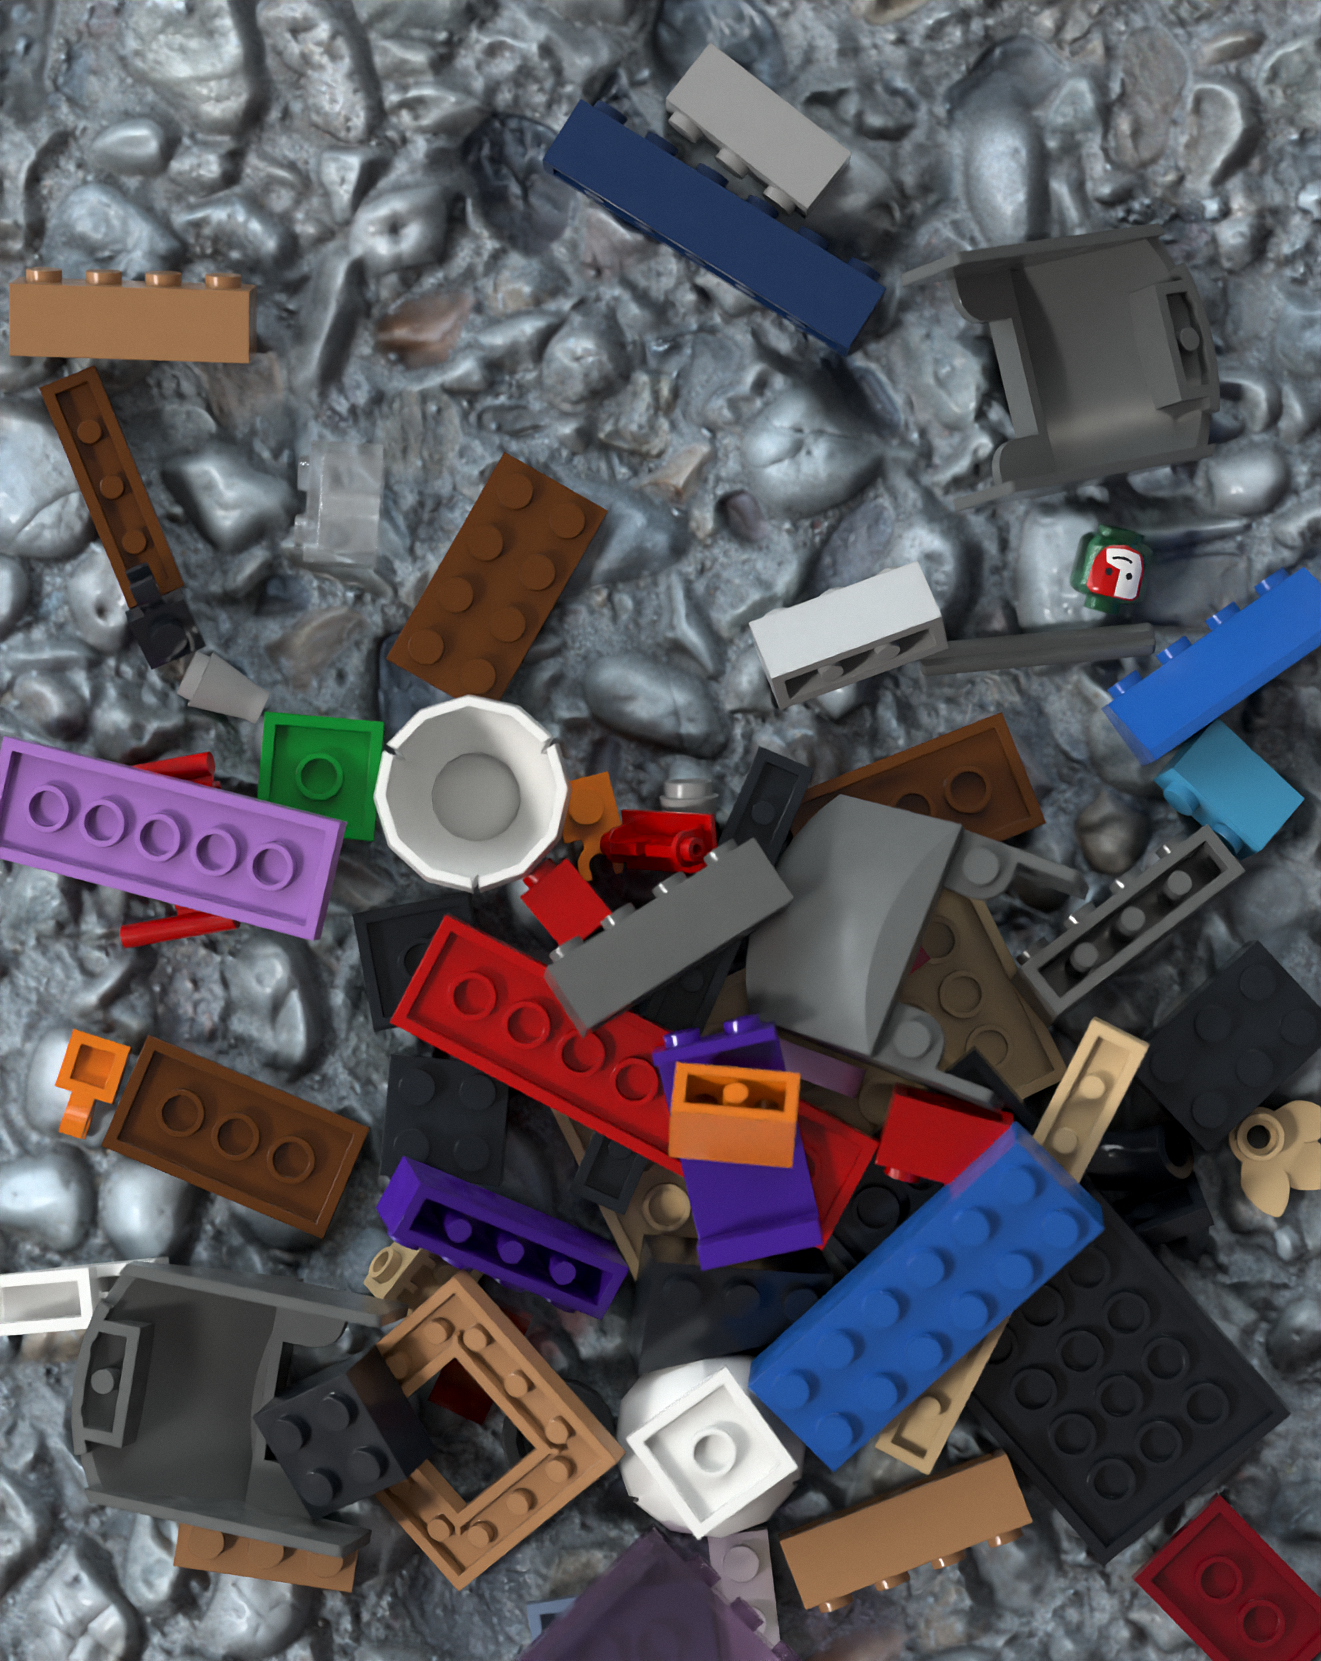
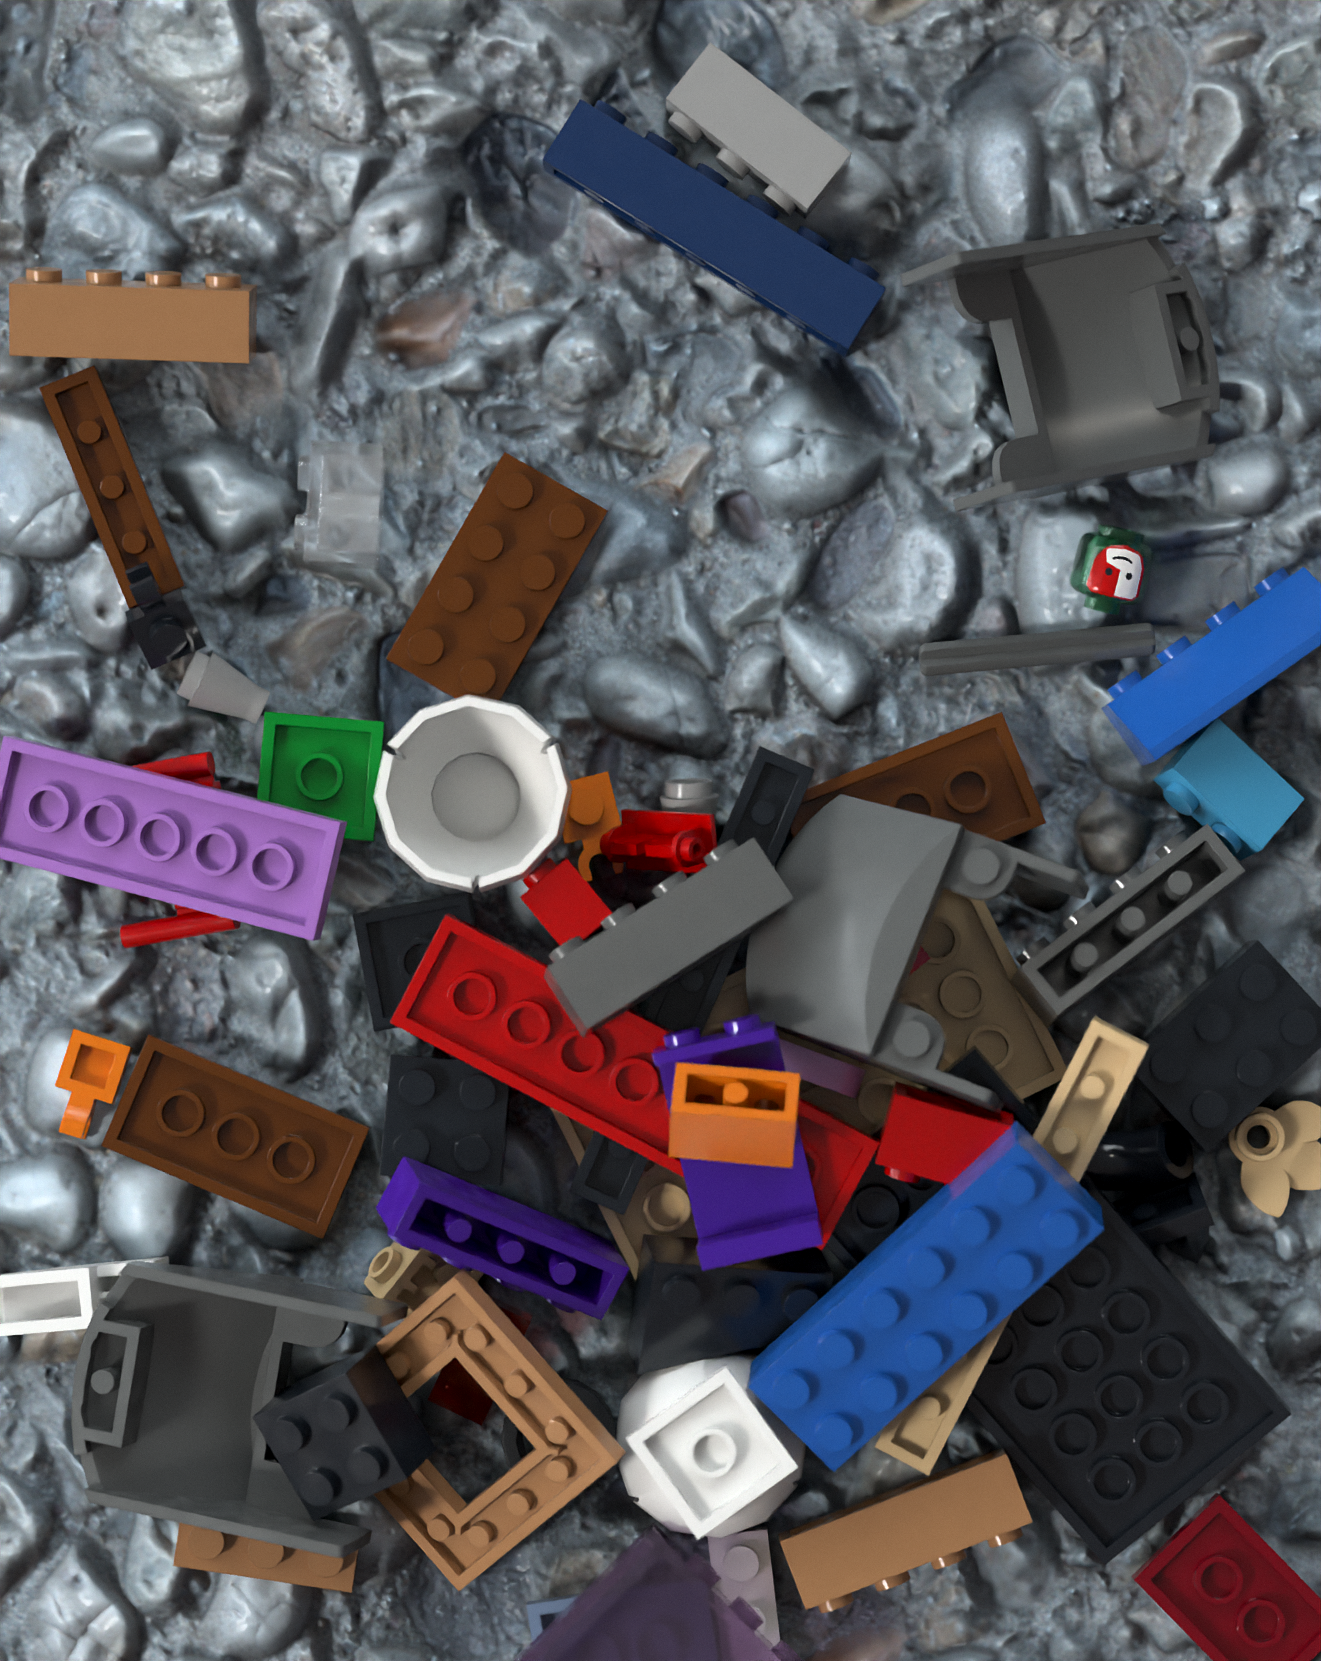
brick [749,561,949,710] -> none

